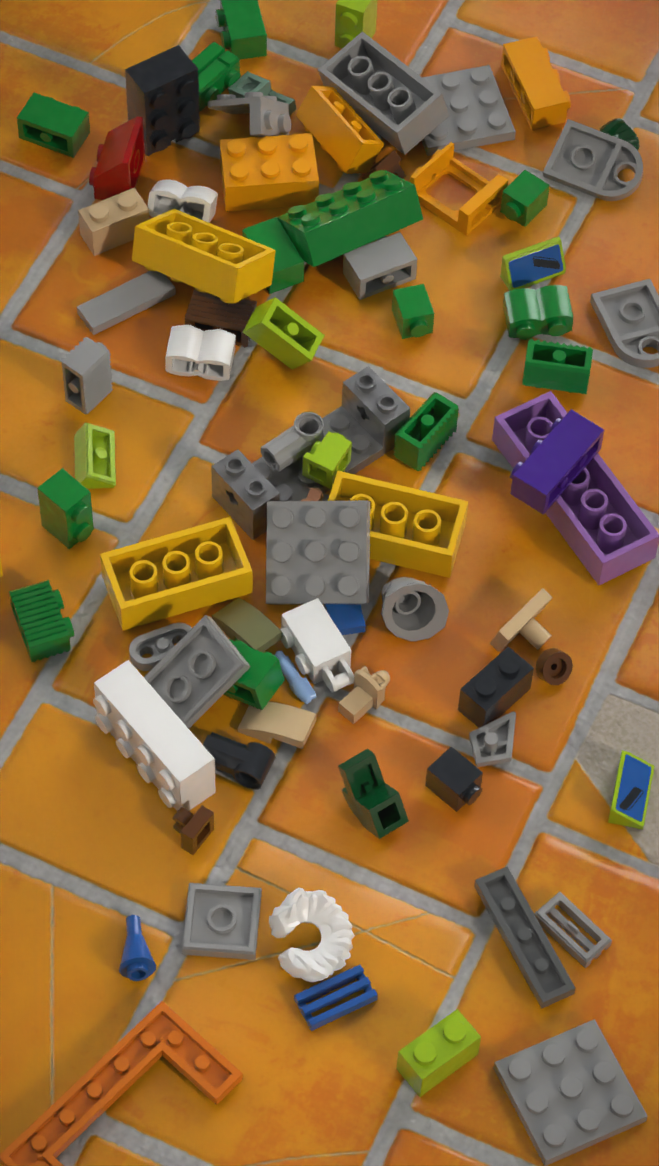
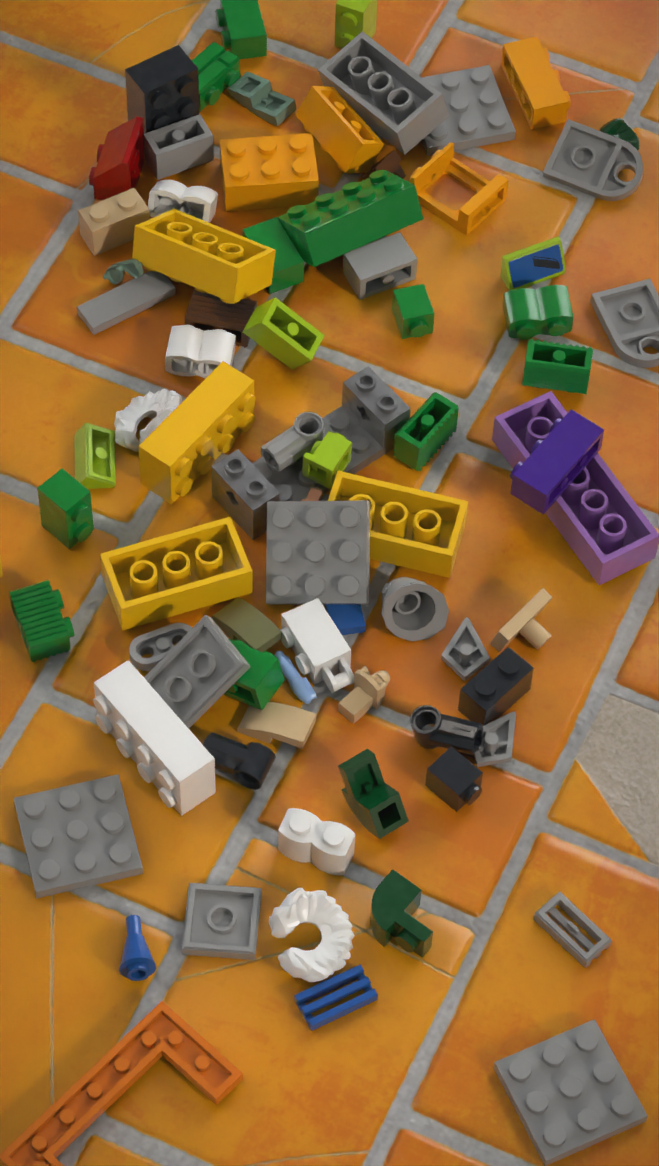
green brick [17,93,90,158] -> none
light grey brick [61,337,113,414] -> none
reddish brown tile [173,805,214,855] -> none
light grey bracket [208,92,292,137] -> none
lime brick [396,1009,481,1097] -> none
dark grey plate [474,867,576,1009] -> none
green brick [500,170,550,227] -> none
reddish brown tile [536,648,573,685] -> none
slope [608,750,655,830] -> none
none -> light grey plate [14,774,143,898]
none -> sand green piece [103,259,143,284]
none -> white piece [114,388,183,452]
none -> yellow brick [138,361,256,505]
none -> light grey brick [144,114,214,180]
none -> white brick [278,808,355,875]
none -> dark green brick [370,869,433,958]
none -> black piece [410,705,483,755]
none -> light grey piece [441,617,490,681]

